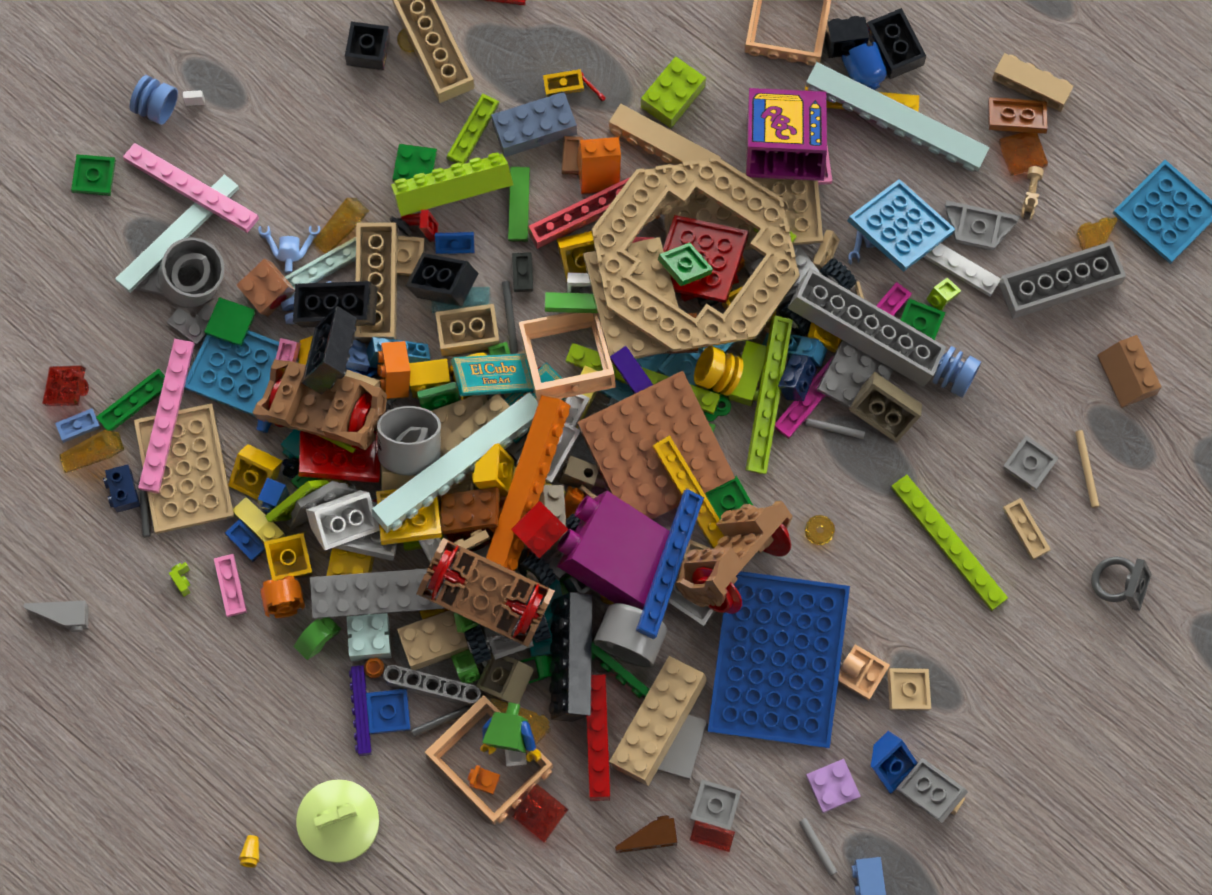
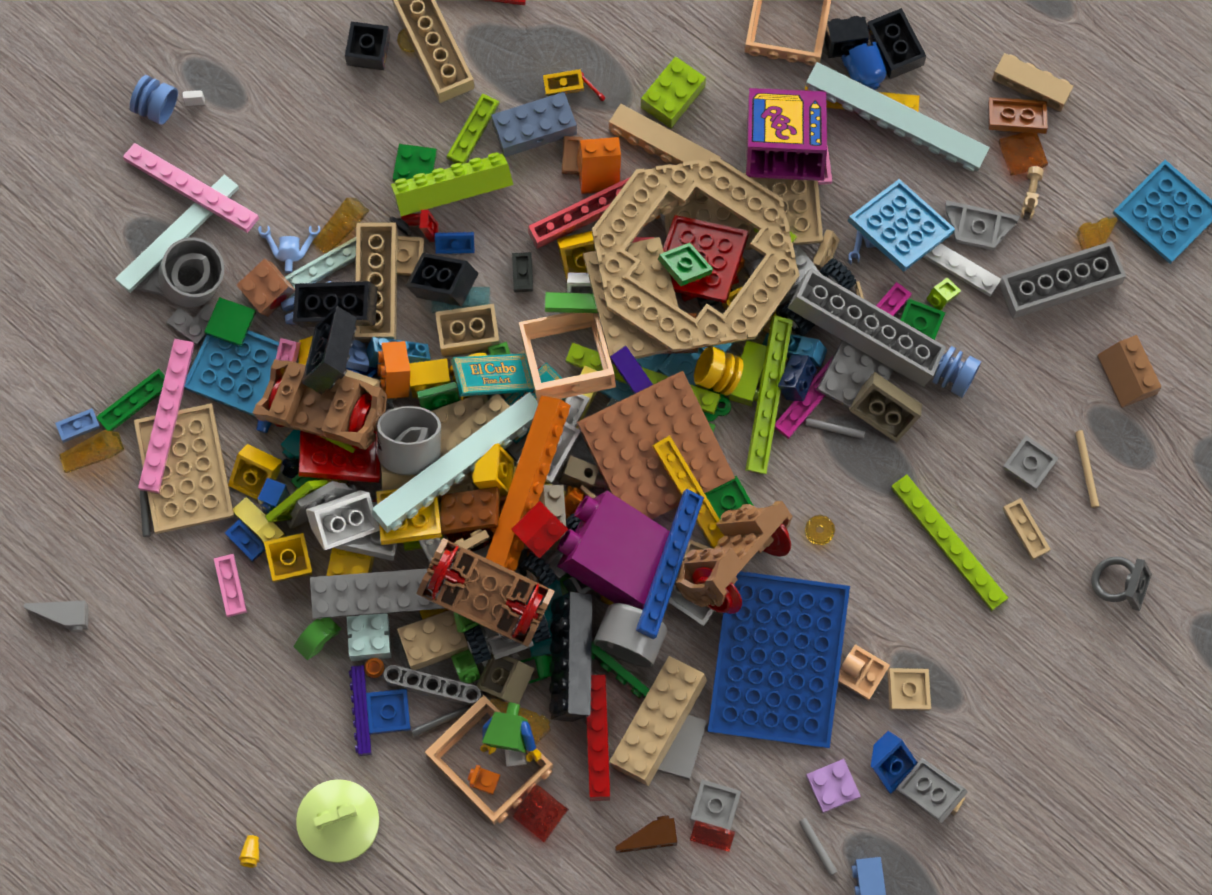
clear red plate [42,366,89,406] -> none
green plate [71,154,116,196] -> none
dark blue brick [103,464,140,513] -> none
lime bracket [169,562,190,597] -> none
orange brick [260,576,305,618] -> none
dark grey bar [502,281,518,354] -> none
bright green tile [508,167,530,242] -> none
yellow plate [808,322,842,352] -> none

